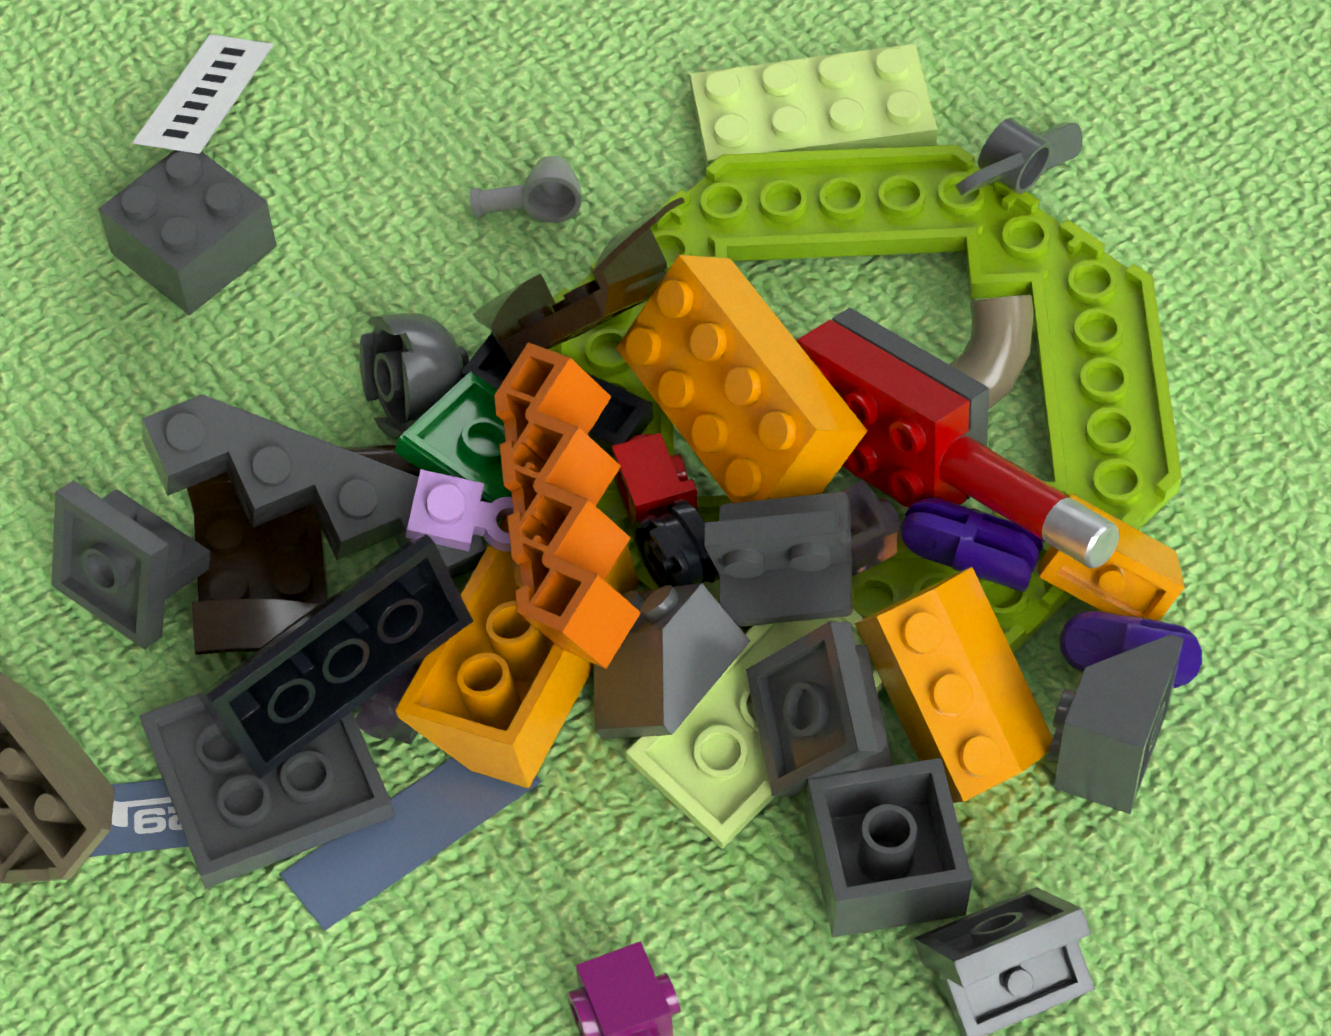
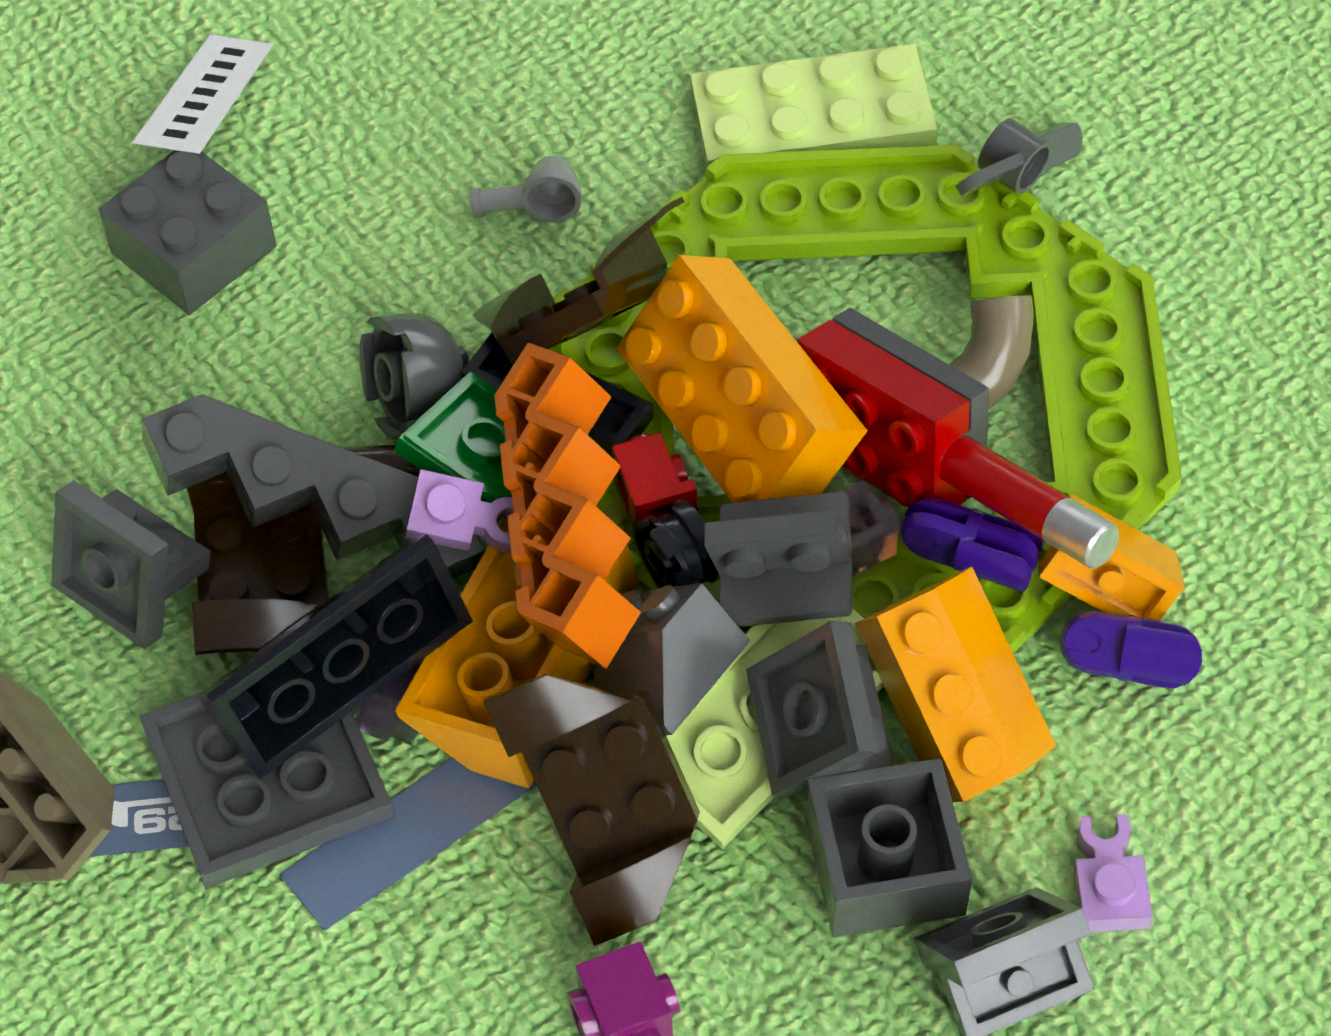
dark grey slope [1048,634,1184,814] -> none
none -> dark brown piece [483,674,700,946]
none -> lavender plate [1074,814,1153,932]

